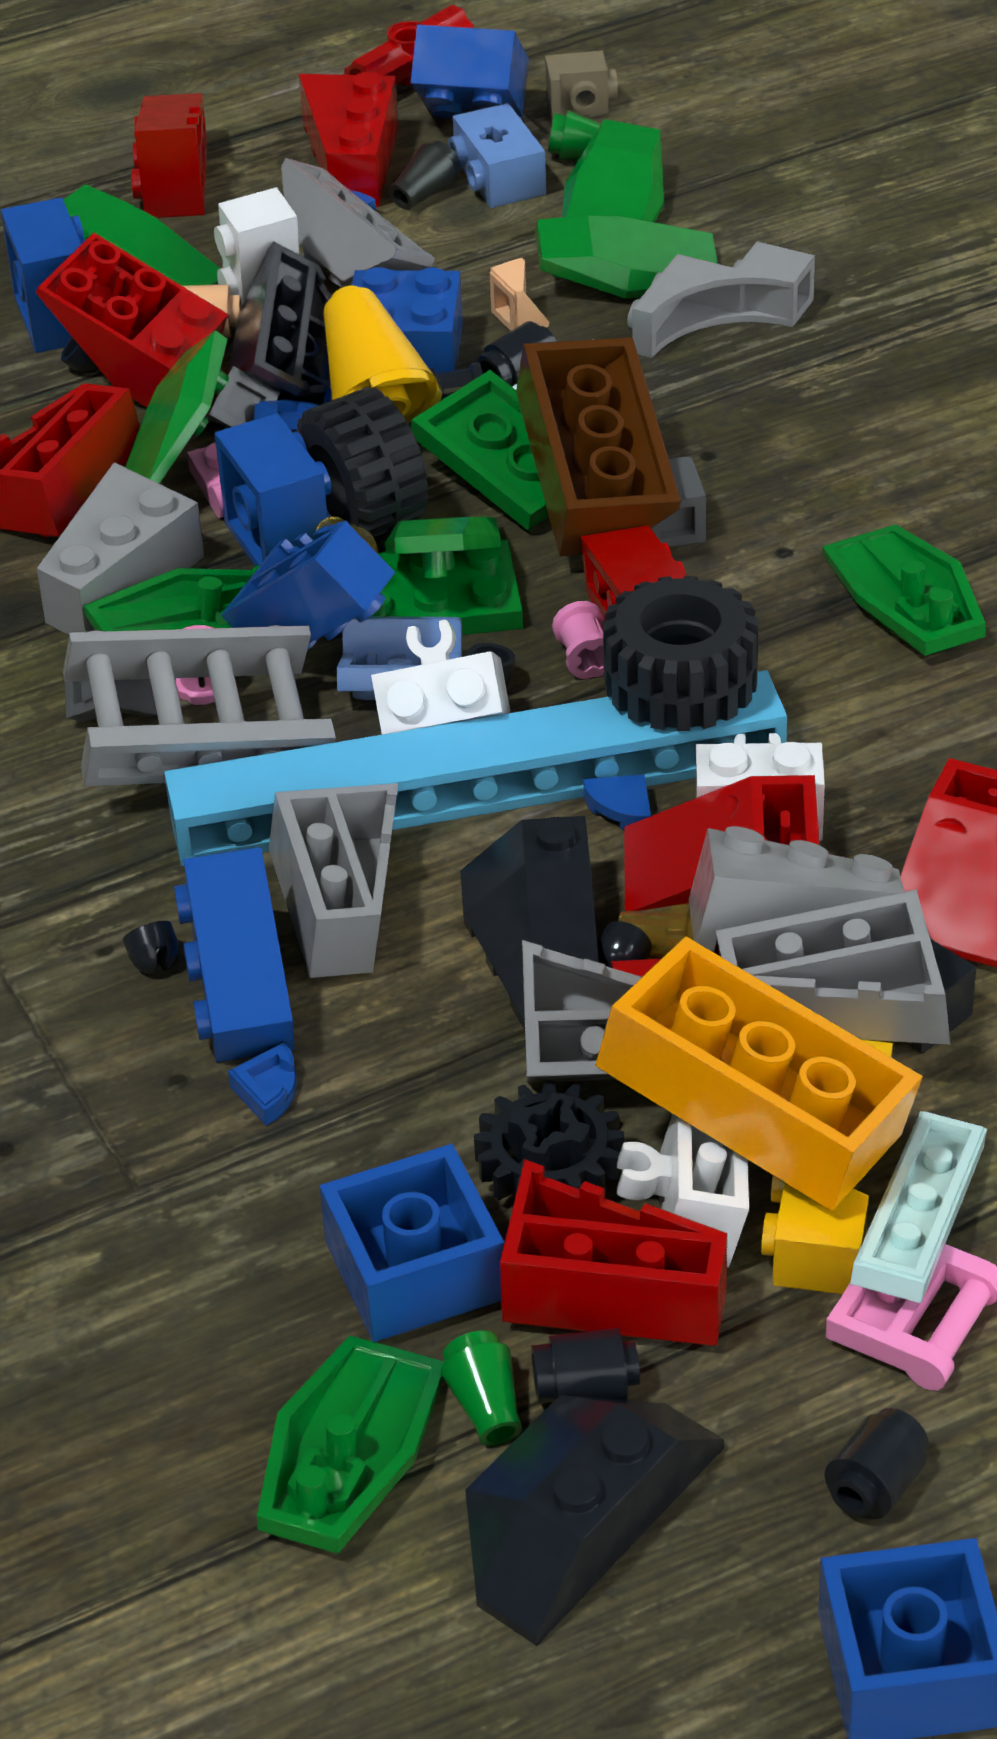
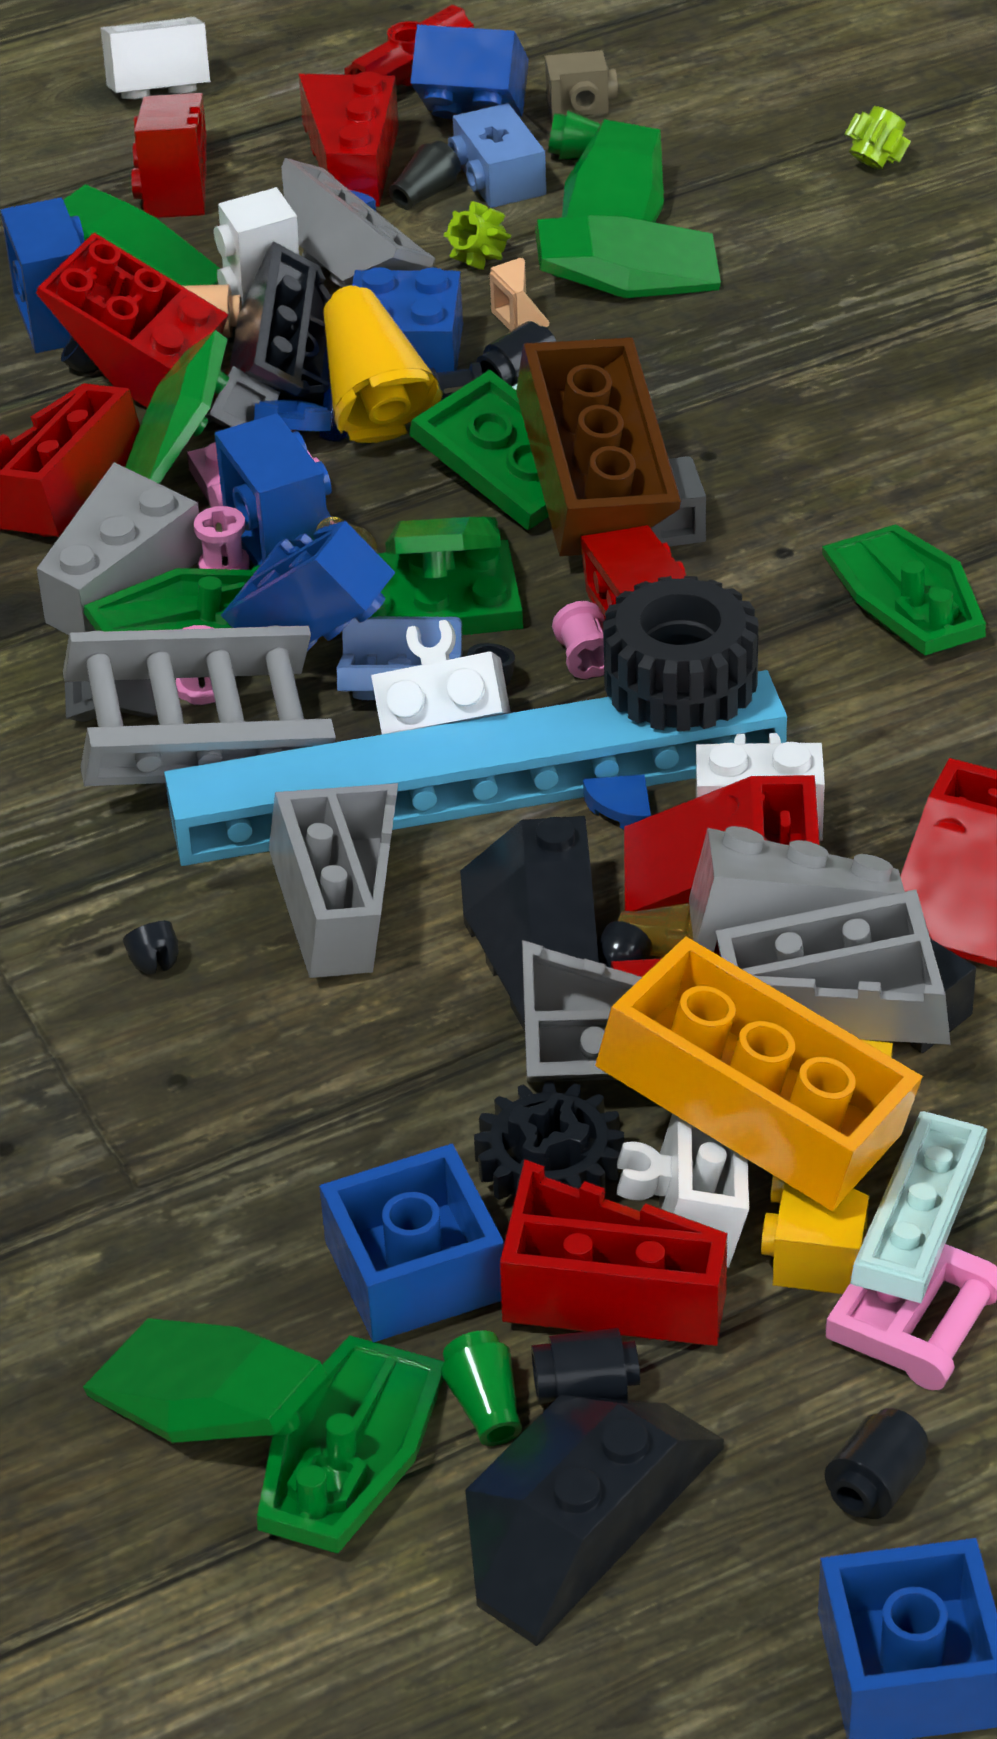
blue wedge [174,847,295,1063] -> none
blue tile [228,1042,297,1126] -> none
black tyre [297,387,428,541] -> none
light grey arch [627,241,815,358] -> none
none -> green piece [83,1318,328,1443]
none -> white brick [101,17,210,99]
none -> bright pink bush [194,506,250,570]
none -> lime gear [444,201,511,270]
none -> lime gear [844,106,911,170]

